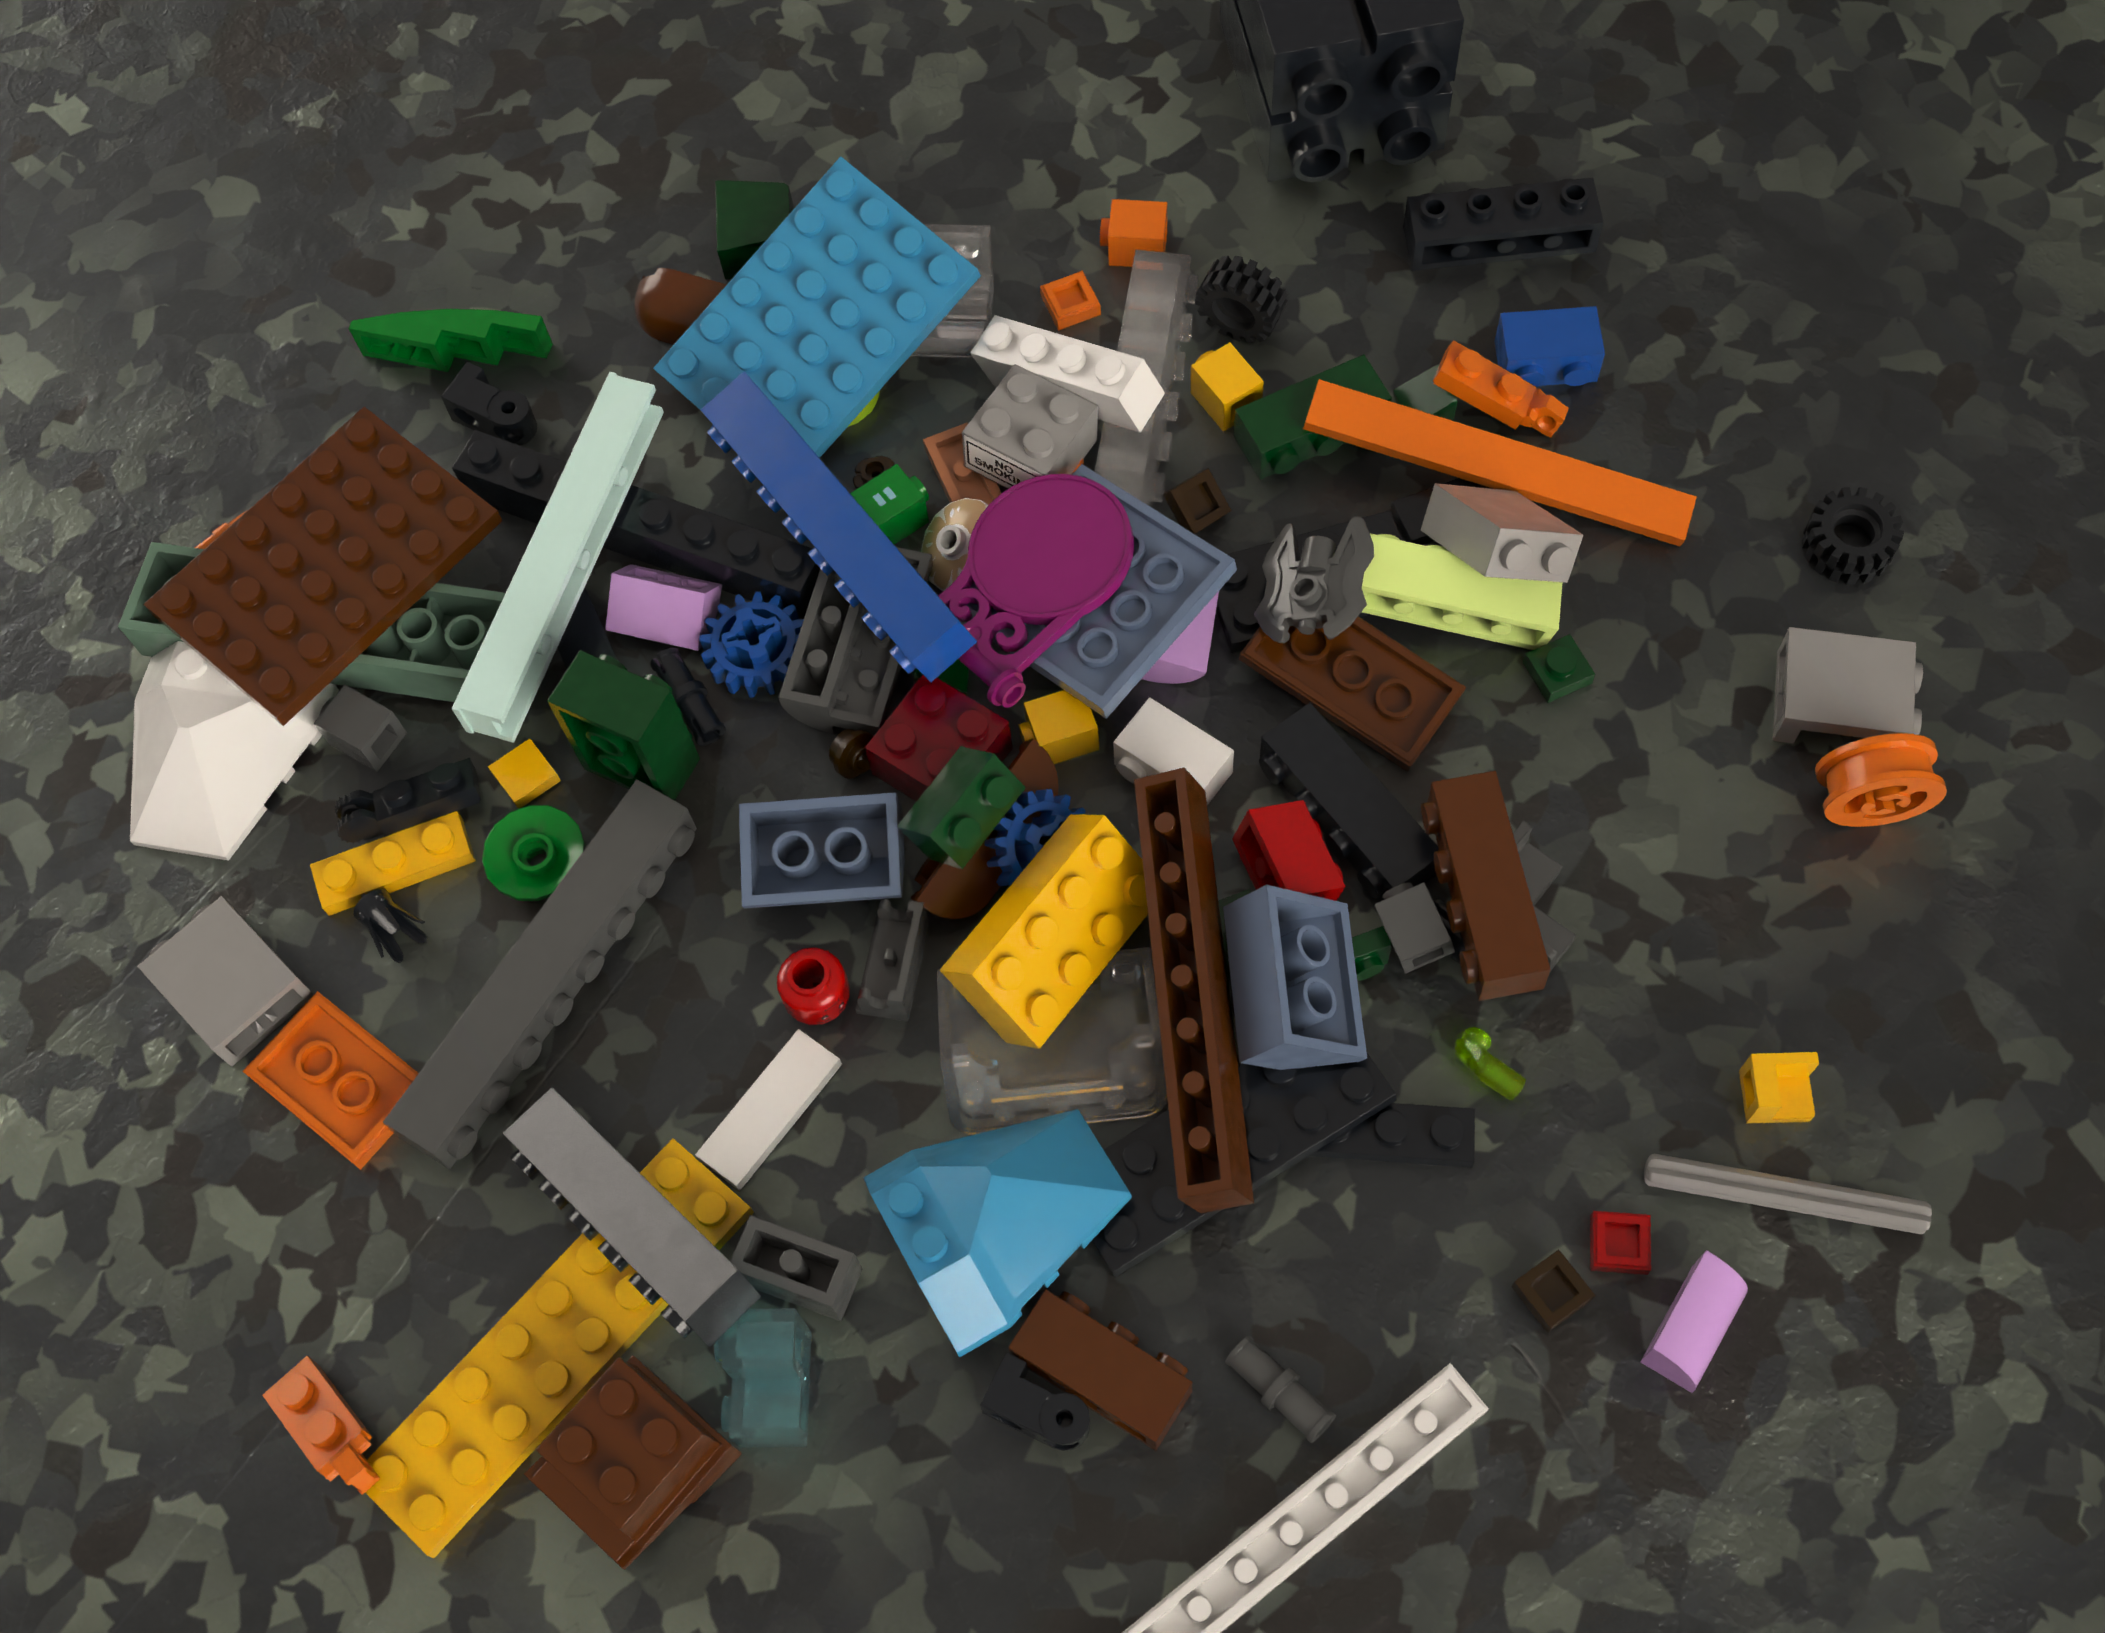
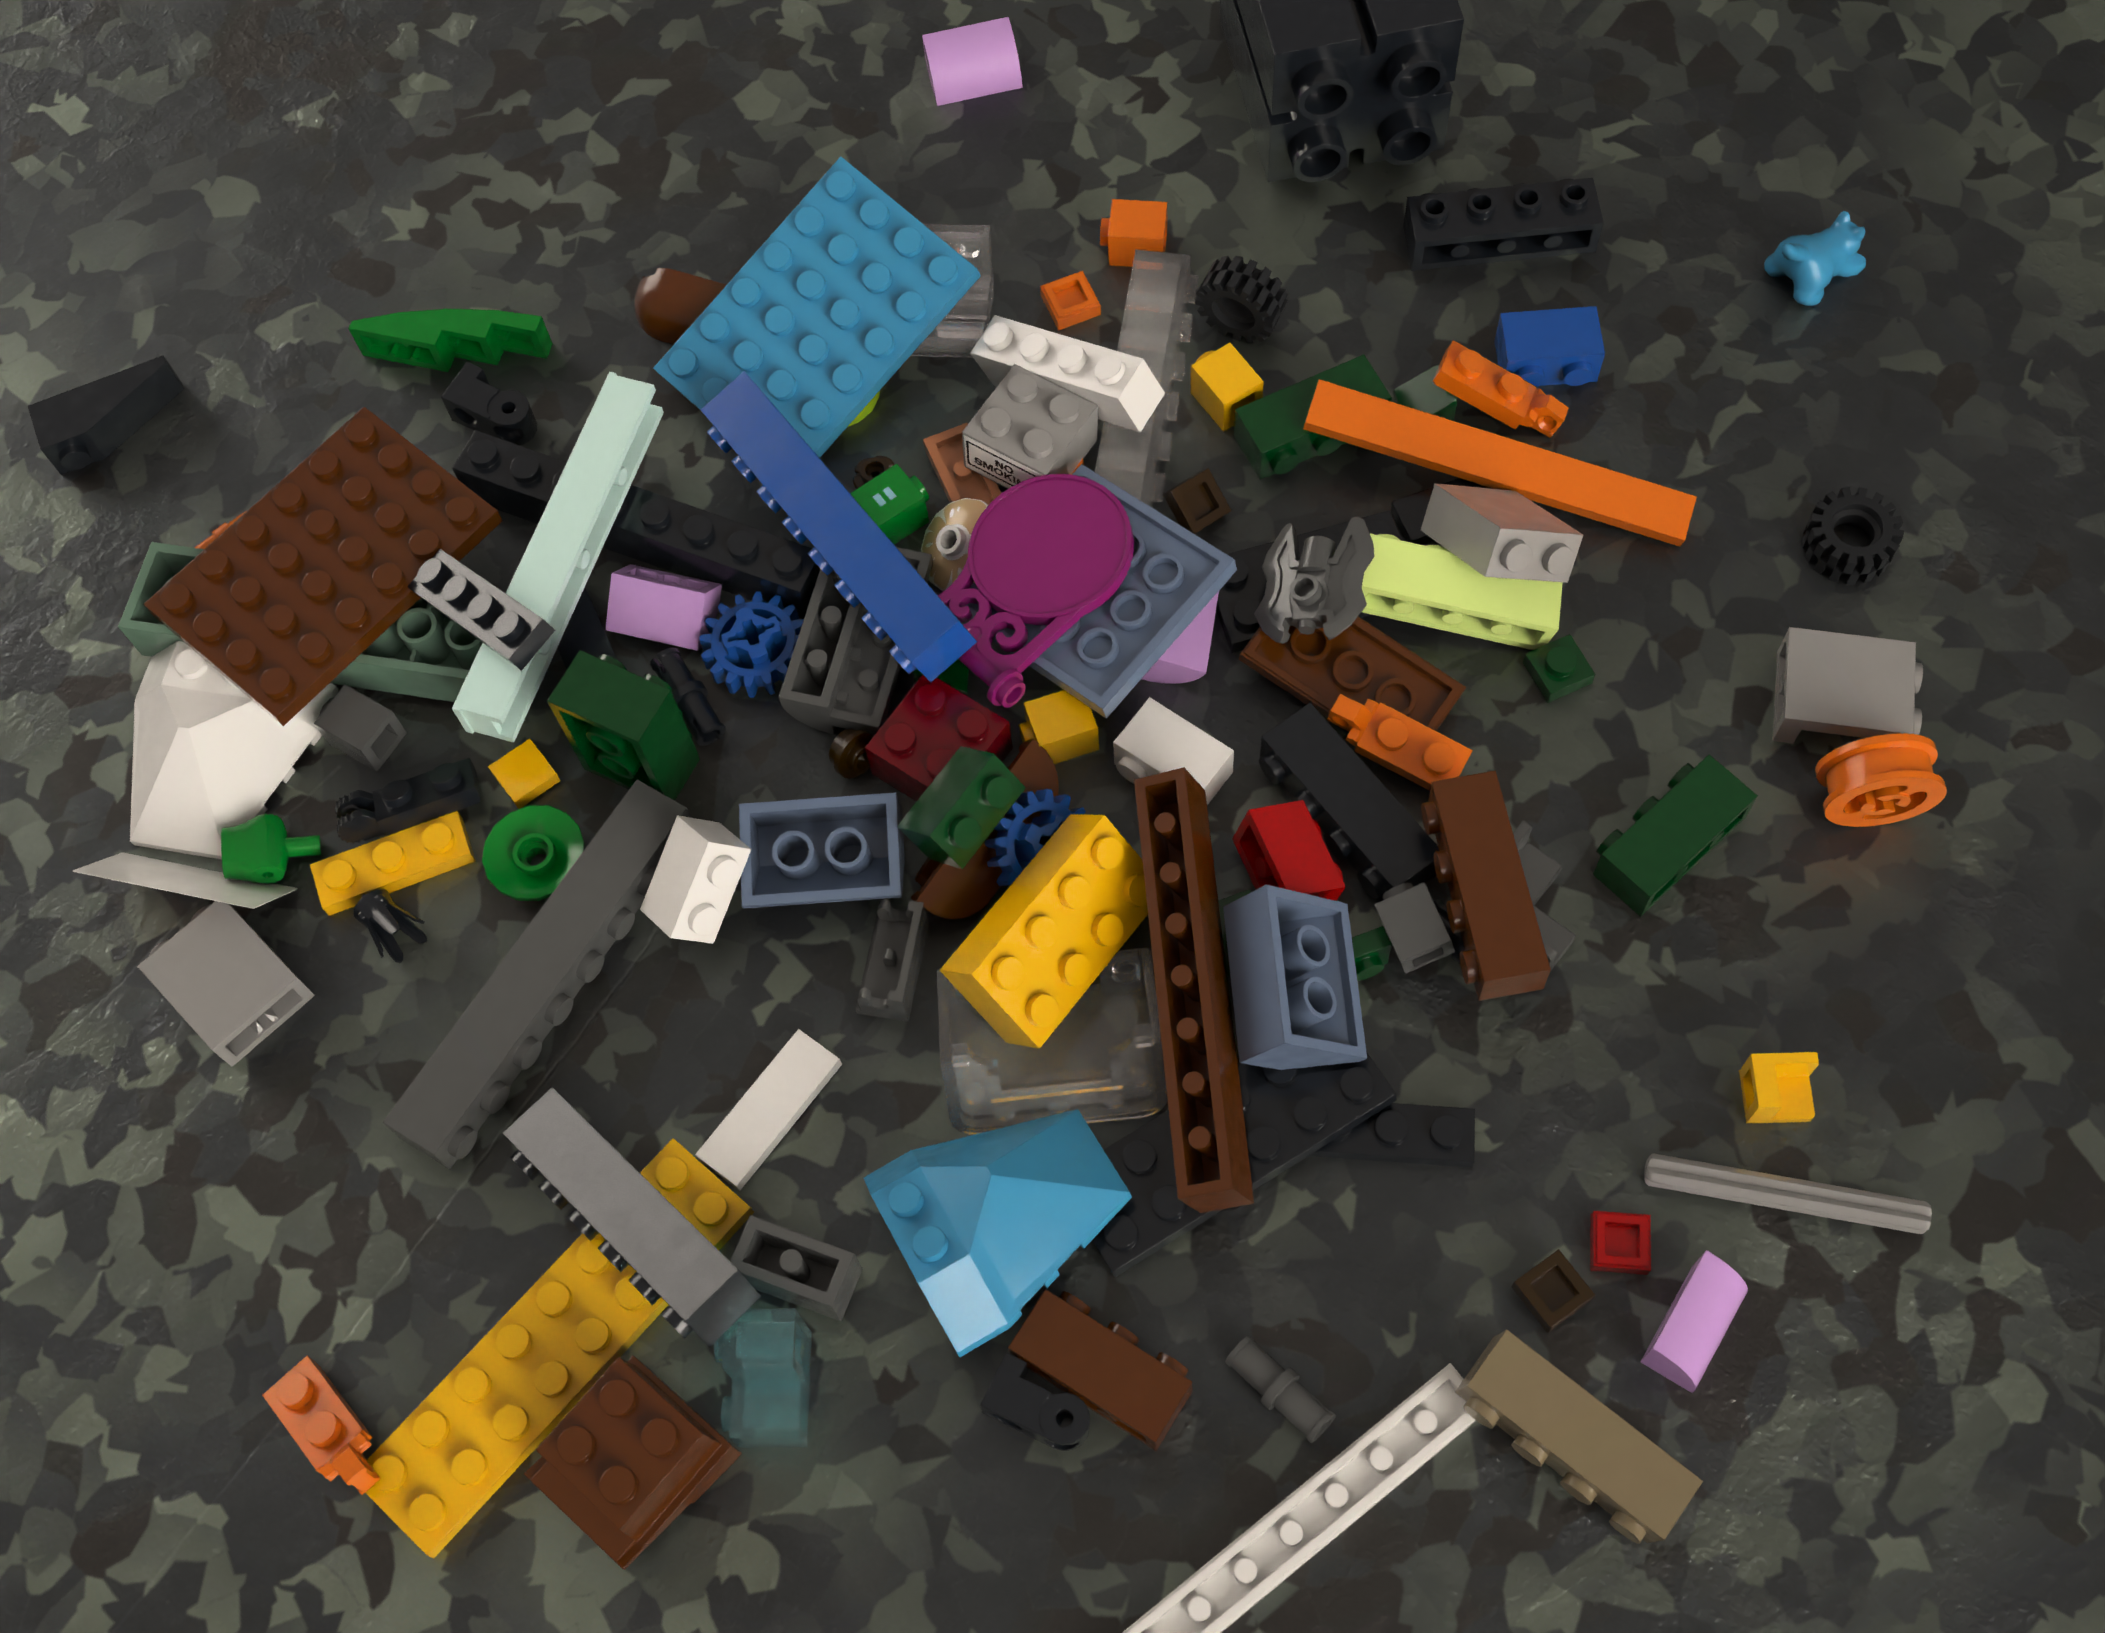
orange tile [243,991,419,1170] -> none
dark green torso [715,180,794,279] -> none
red head [777,947,850,1025] -> none
clear neon green arm [1455,1027,1526,1101] -> none
none -> black slope [28,355,184,475]
none -> white sticker [73,853,298,909]
none -> green piece [221,814,321,884]
none -> plate [408,549,555,671]
none -> white brick [640,815,751,944]
none -> lavender brick [922,17,1023,106]
none -> orange hinge [1327,694,1473,791]
none -> dark tan brick [1455,1330,1703,1544]
none -> dark green brick [1593,754,1758,917]
none -> dark azure animal [1764,211,1866,306]

